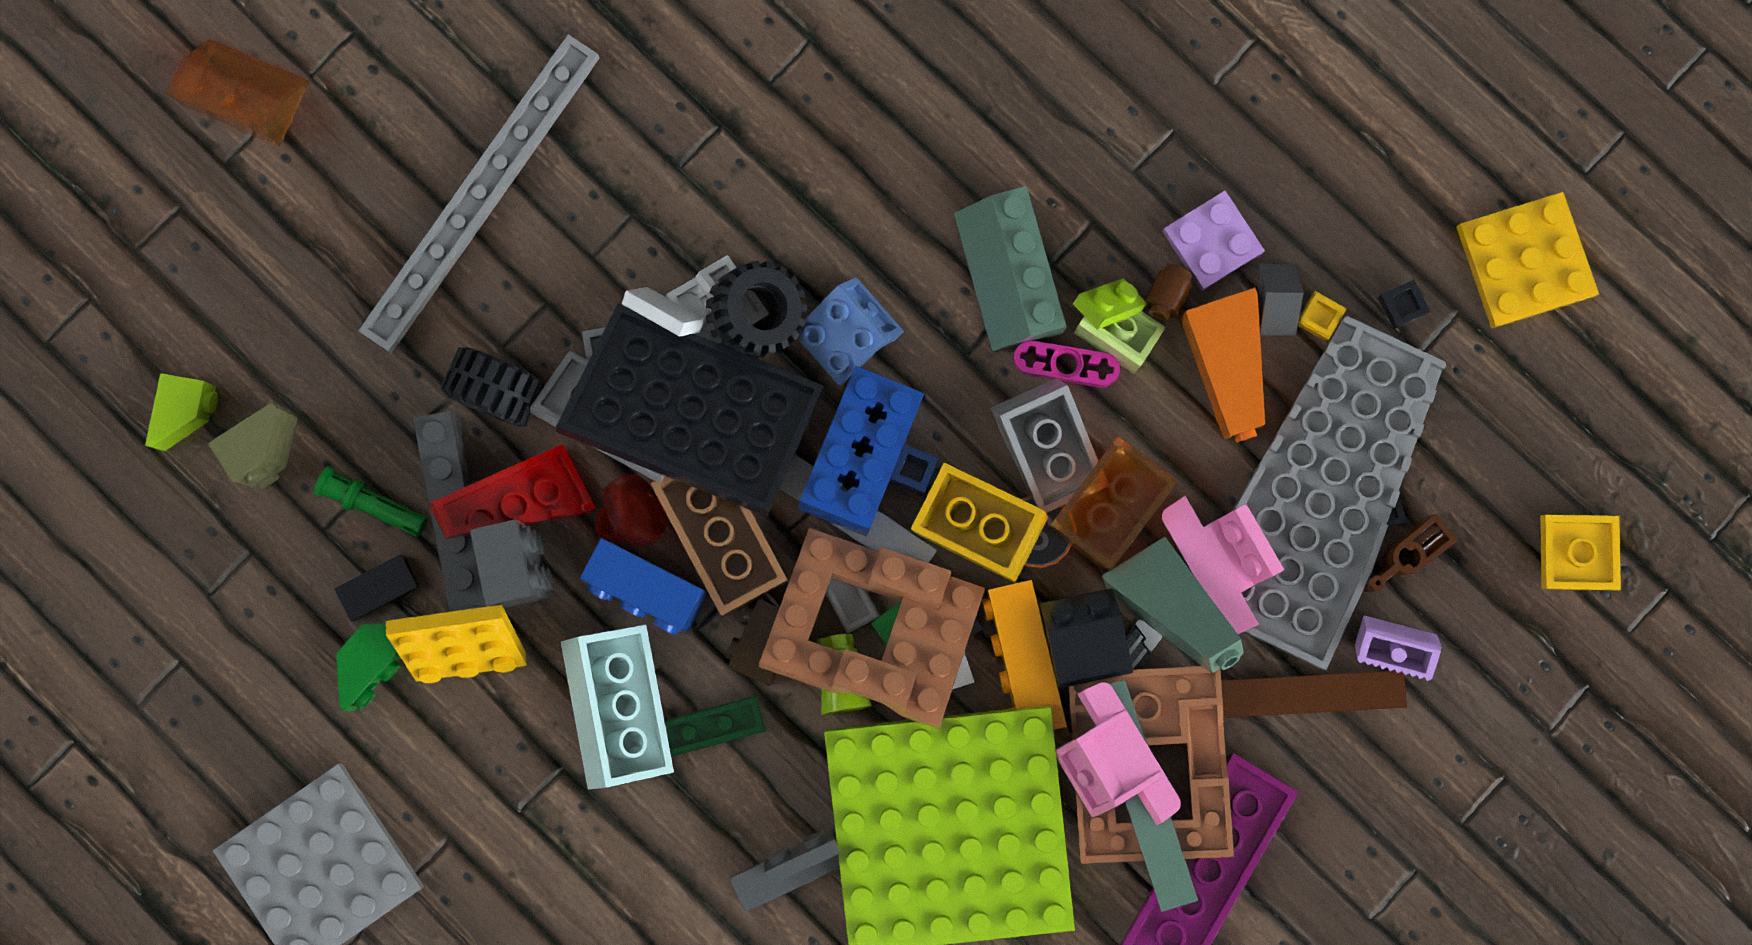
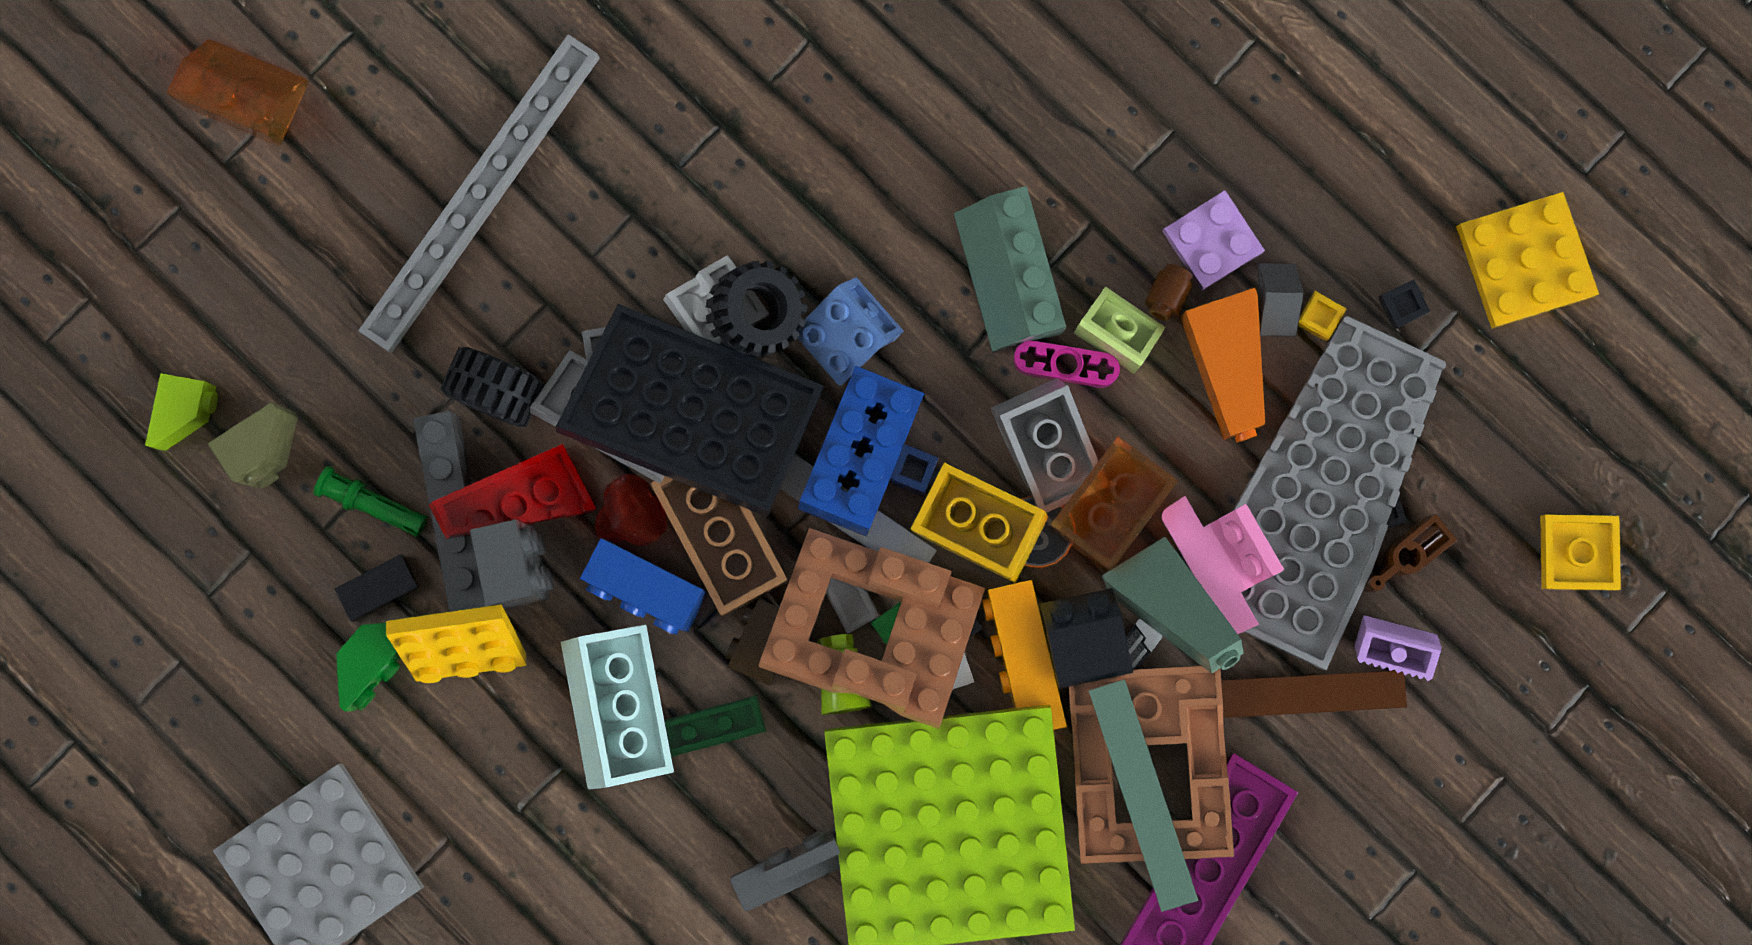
white tile [622,287,704,337] -> none
bright pink plate [1056,682,1181,825] -> none
lime plate [1073,278,1147,330] -> none

